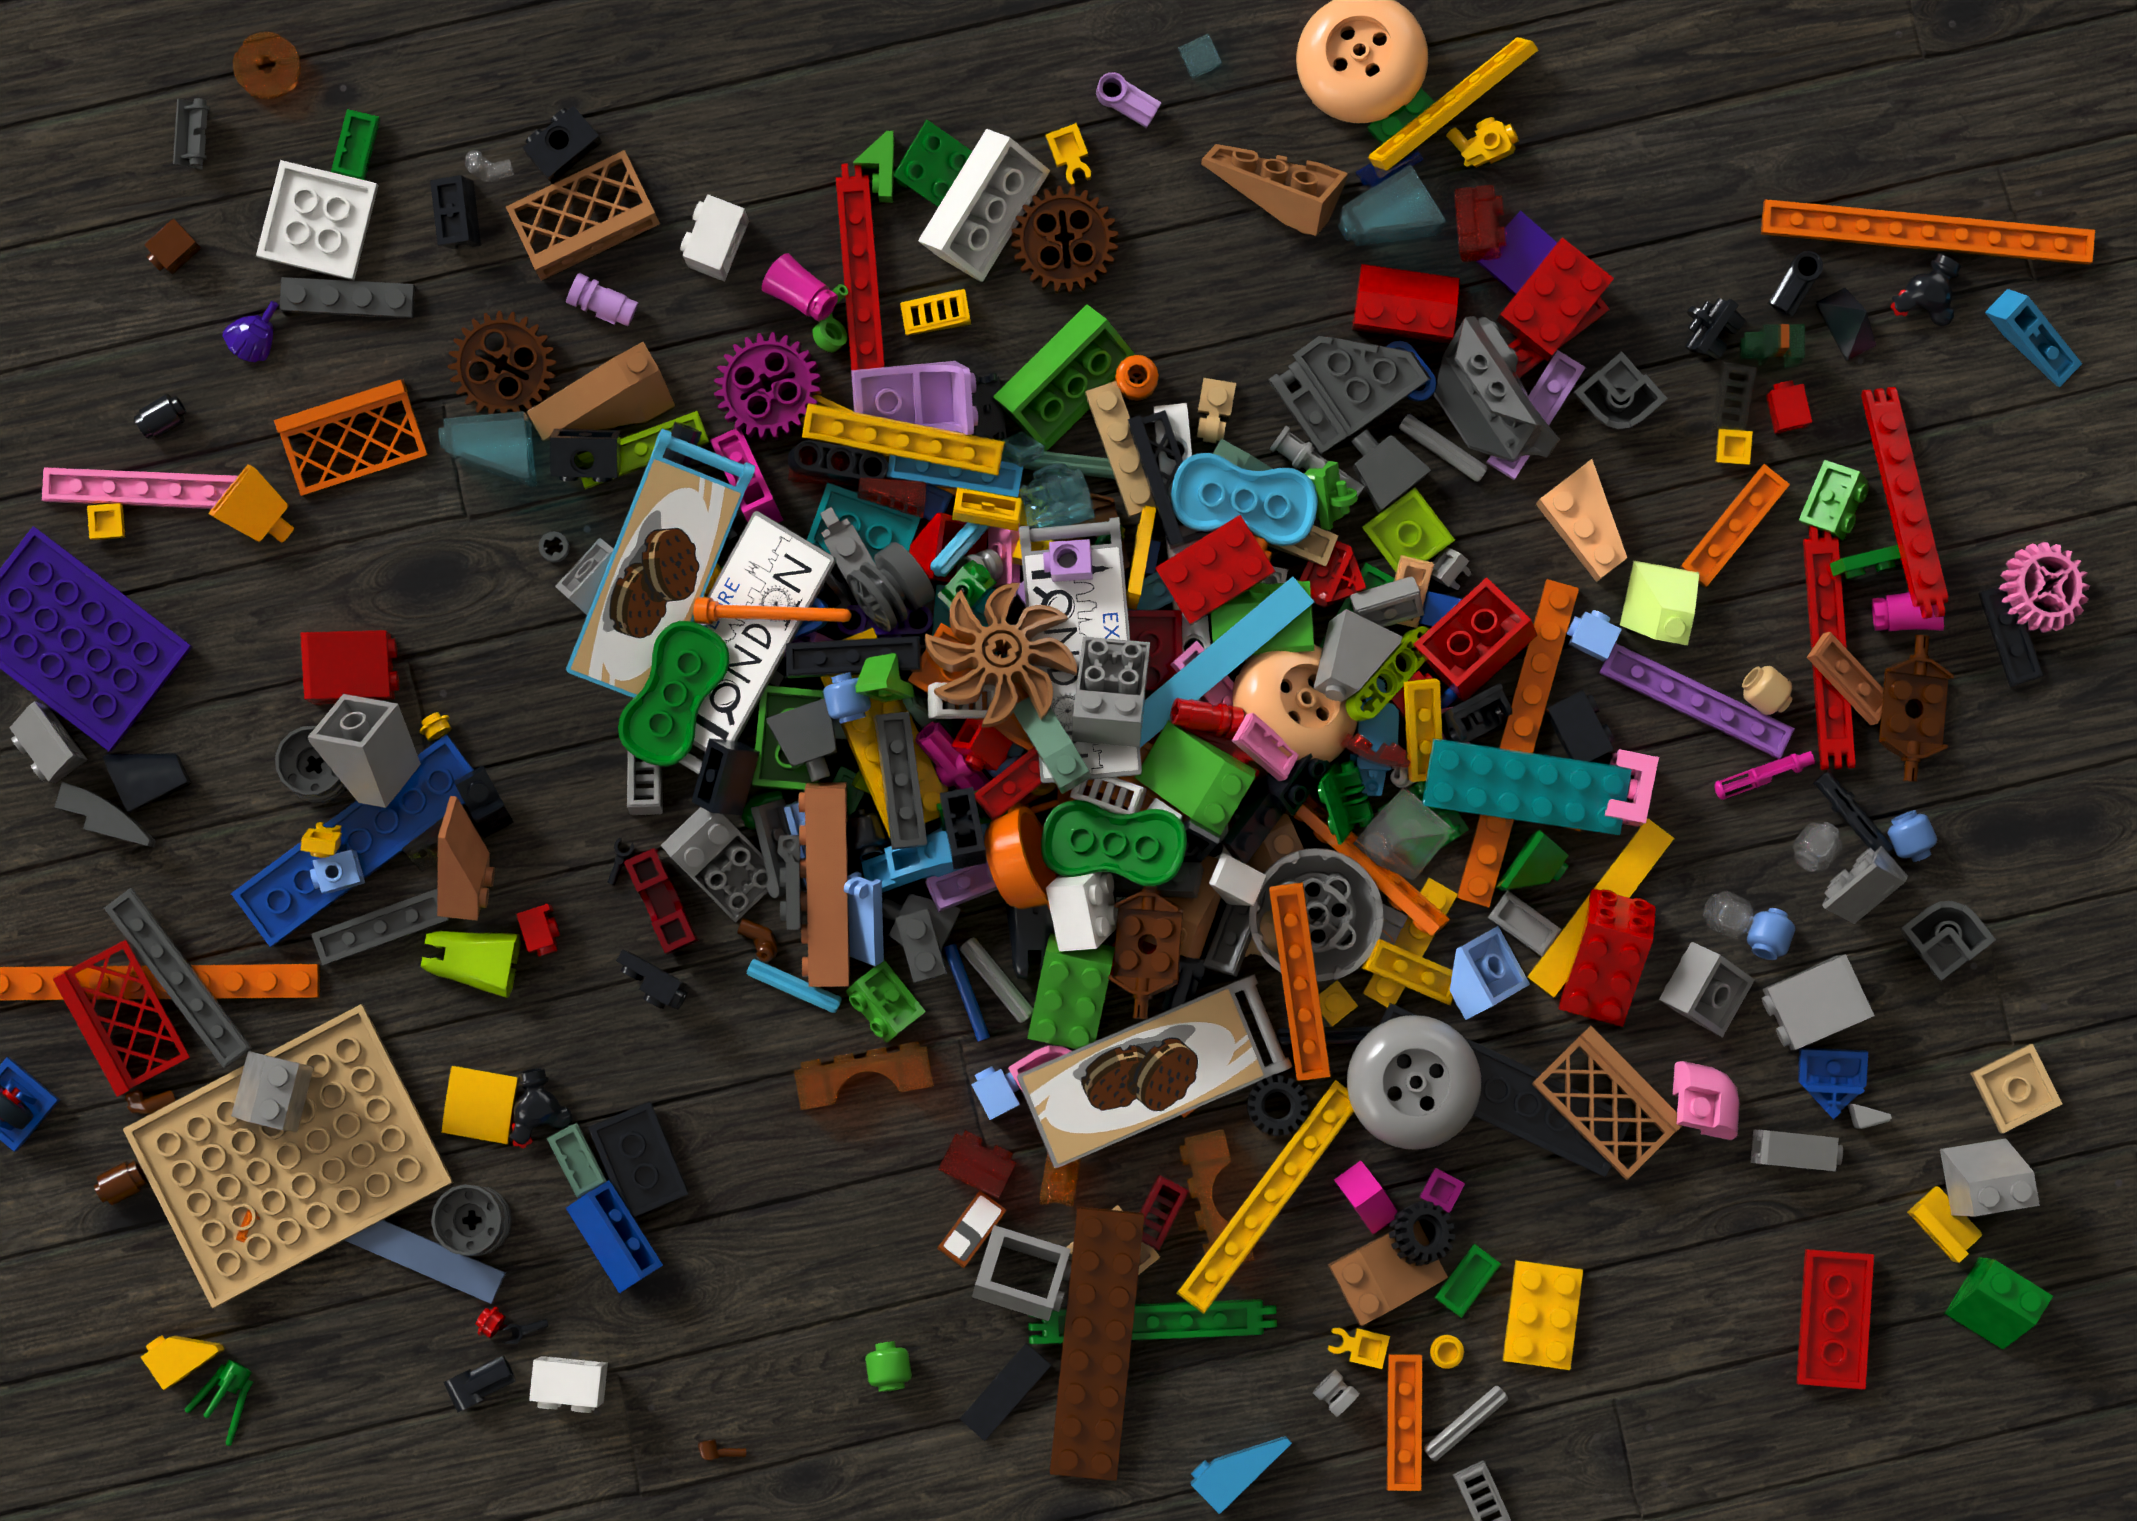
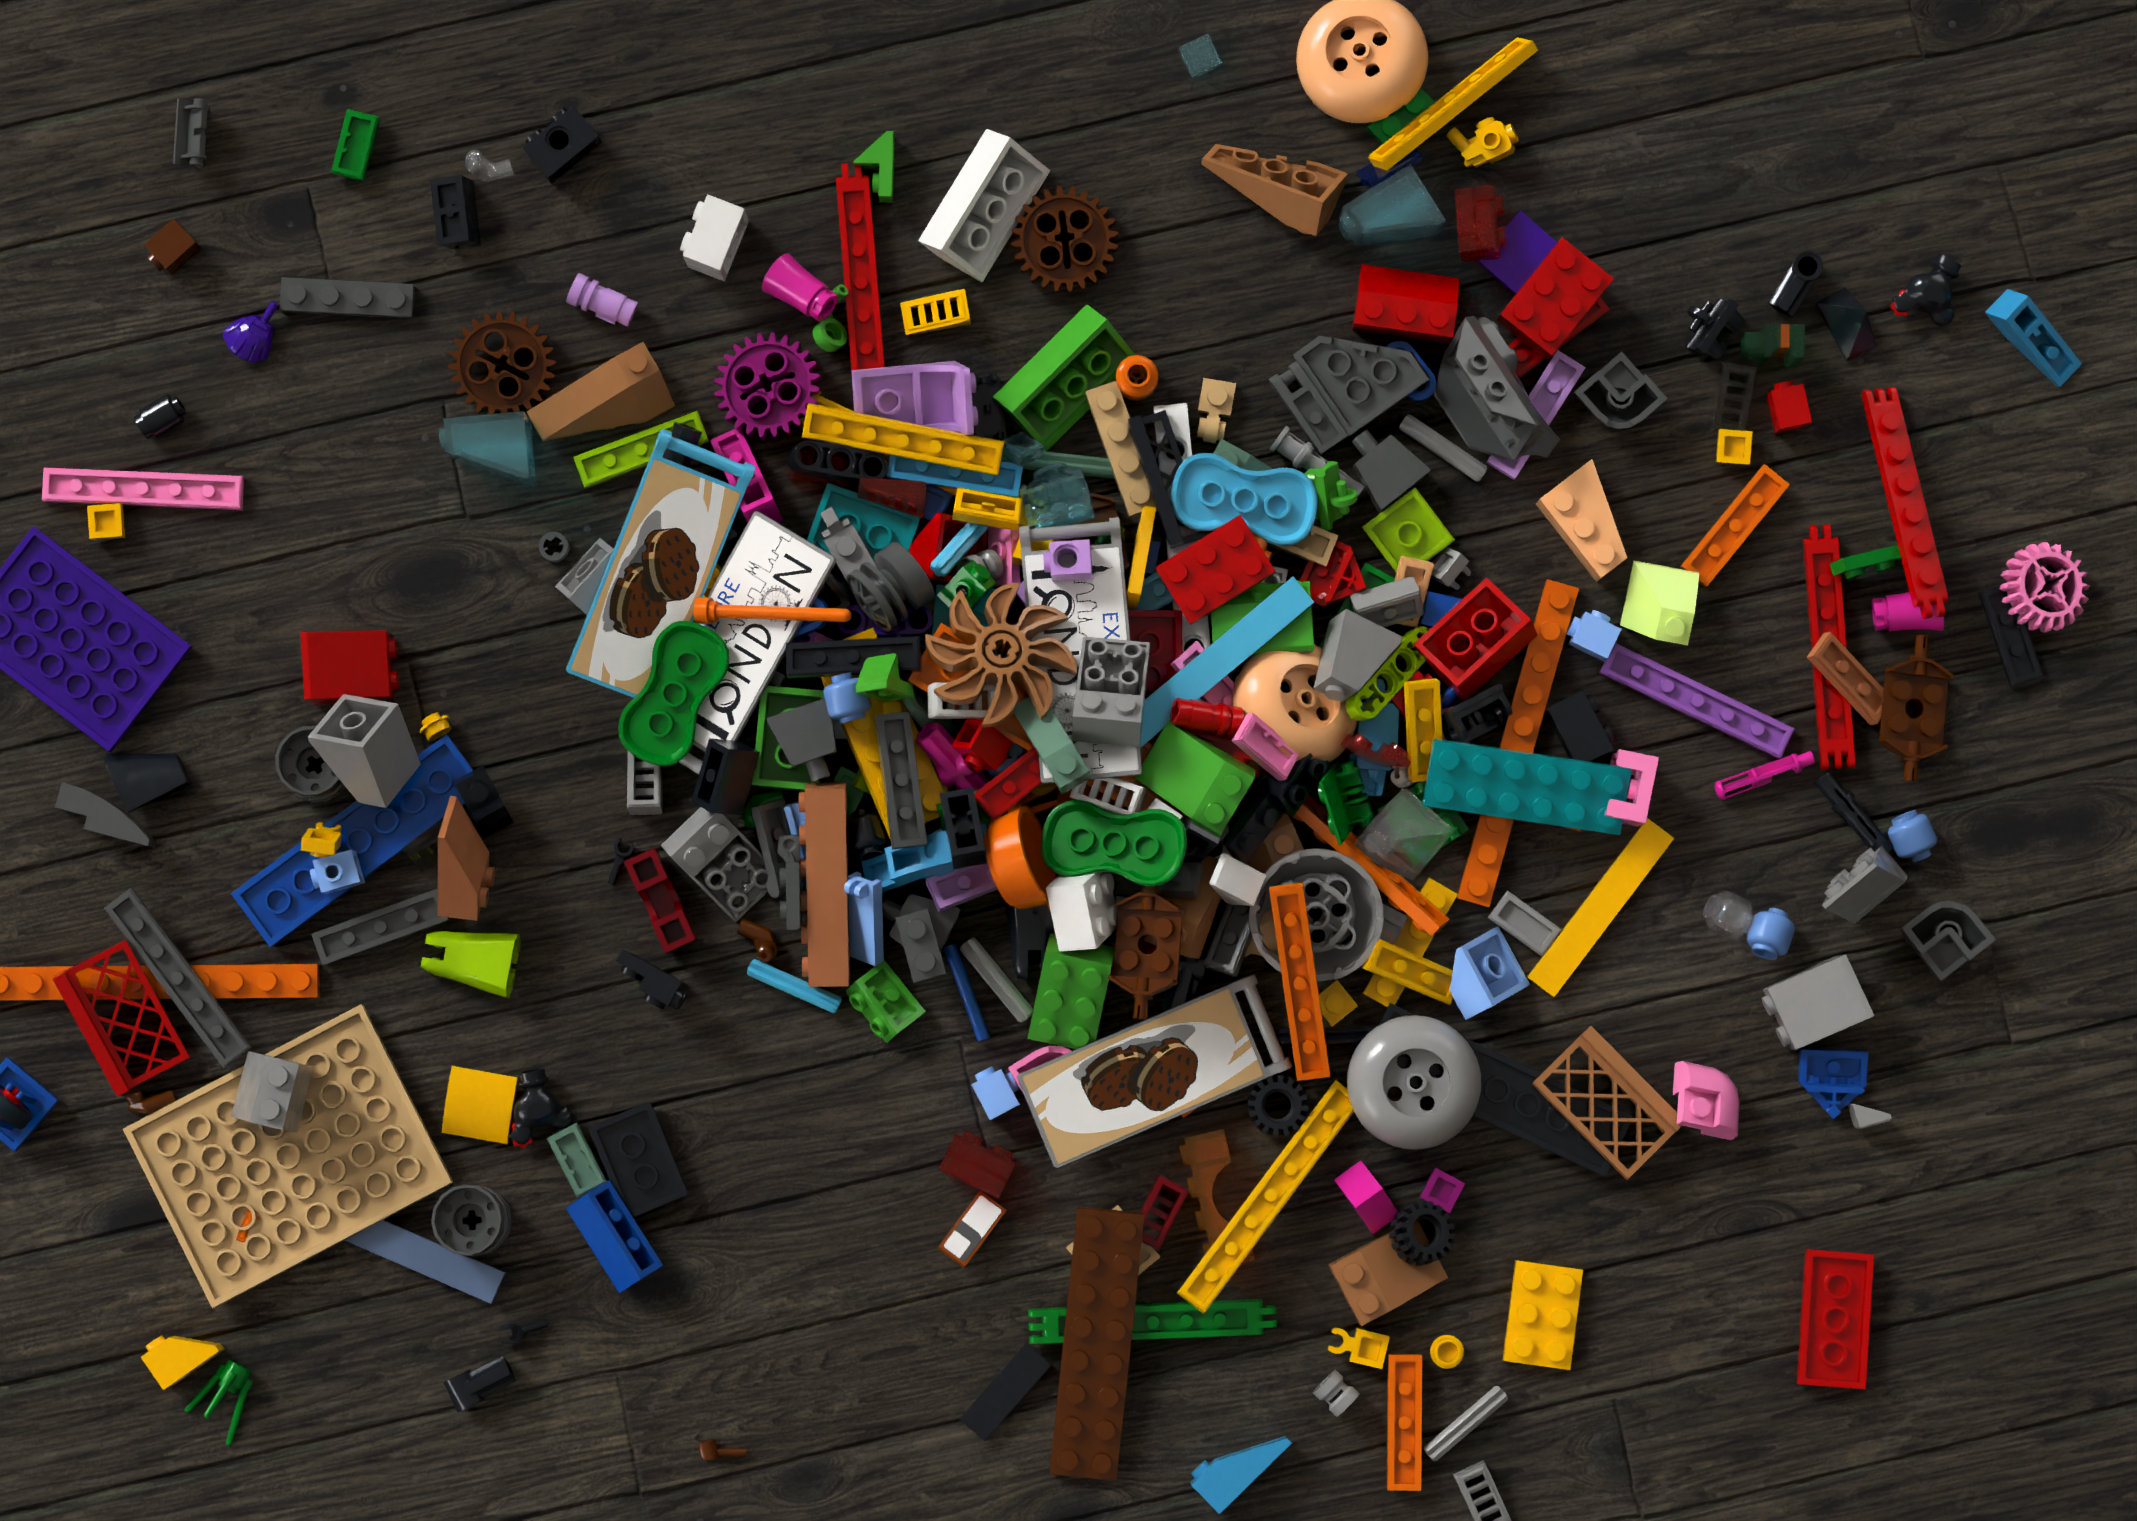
light grey slope [9,701,88,784] -> none
reddish brown brick [94,1160,148,1206] -> none
light orange torso [208,464,294,543] -> none
clear orange plate [233,32,301,99] -> none
white plate [256,160,378,281] -> none
orange fence [274,379,428,496] -> none
red plate [475,1307,506,1339] -> none
medium nougat fence [506,150,660,281] -> none
red brick [516,904,560,957] -> none
white brick [529,1356,608,1413] -> none
black brick [550,429,621,482] -> none
clear orange arch [794,1041,934,1110] -> none
bright green head [865,1341,912,1392] -> none
green hinge [893,120,973,207] -> none
light grey window [972,1225,1071,1321] -> none
clear orange hips [1039,1152,1082,1206] -> none
yellow plate [1046,123,1091,187] -> none
lavender piece [1096,72,1161,128] -> none
green tile [1434,1243,1501,1318] -> none
green slope [1495,830,1569,892] -> none
red bracket [1558,889,1656,1027] -> none
light grey slope [1659,942,1755,1037] -> none
tan head [1742,666,1792,715] -> none
light grey slope [1750,1129,1843,1171] -> none
orange plate [1761,199,2095,265] -> none
clear head [1793,822,1843,872] -> none
bright green bracket [1799,460,1869,541] -> none
yellow panel [1907,1186,1982,1263] -> none
light grey slope [1940,1138,2040,1216] -> none
green slope [1945,1257,2053,1350] -> none
tan plate [1971,1044,2062,1133] -> none

